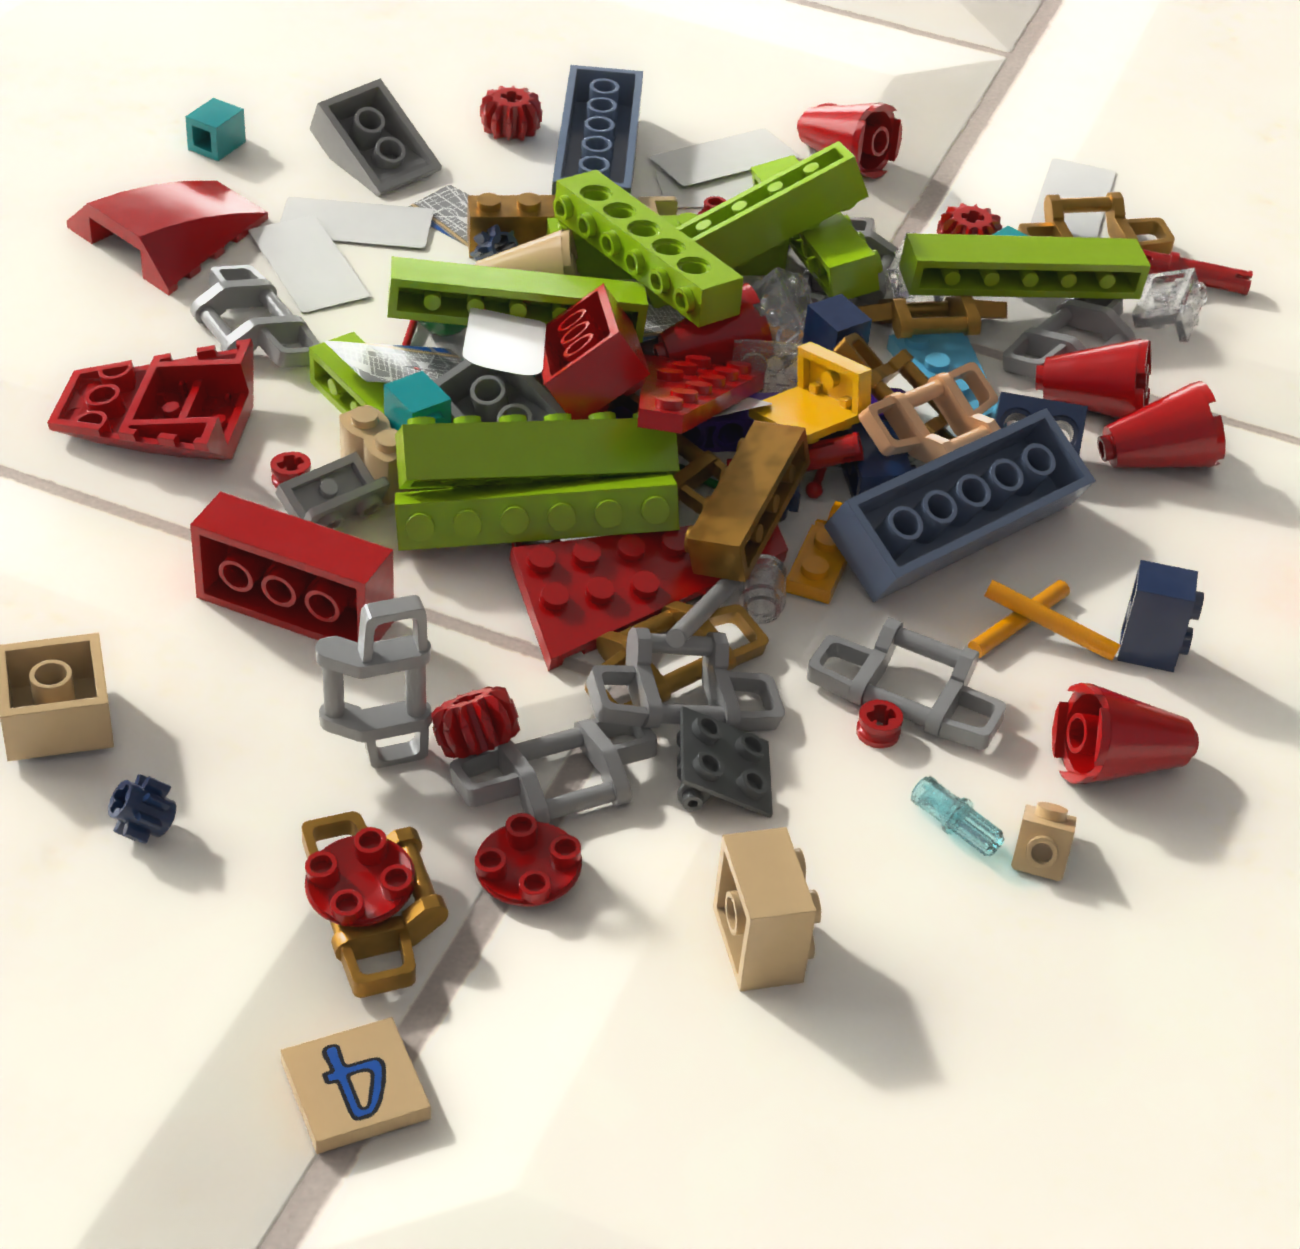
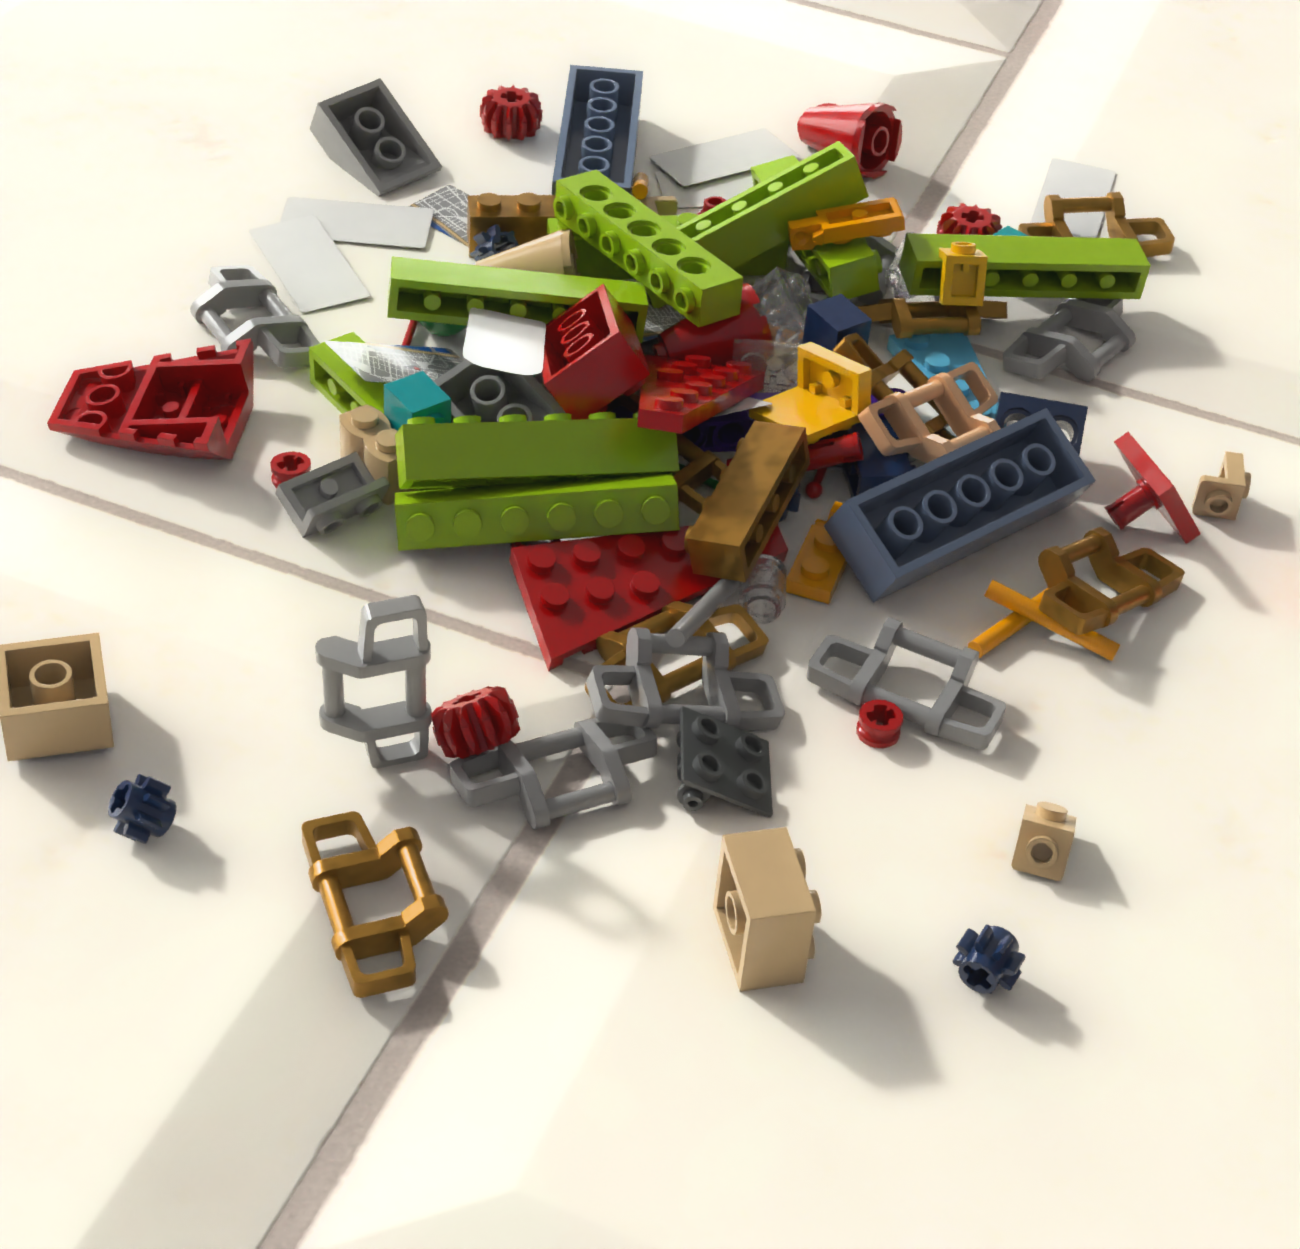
red wedge [66,180,268,295] -> none
teal brick [185,97,246,161] -> none
red brick [190,491,394,642] -> none
tan tile [281,1017,431,1154] -> none
red dish [305,827,416,927] -> none
red dish [475,813,582,906] -> none
clear light blue axle [911,776,1005,856] -> none
red cone [1035,339,1152,419] -> none
red cone [1052,683,1199,784] -> none
red cone [1097,381,1226,468] -> none
dark blue brick [1117,560,1204,672] -> none
clear bracket [1132,268,1207,343] -> none
red pin [1142,249,1253,296] -> none
none -> light orange bar [632,172,649,200]
none -> light orange hinge [788,197,905,251]
none -> yellow bracket [938,242,988,306]
none -> dark blue gear [952,924,1026,994]
none -> pearl gold bar [1038,527,1185,635]
none -> red tile [1104,432,1201,544]
none -> tan bracket [1192,451,1251,520]

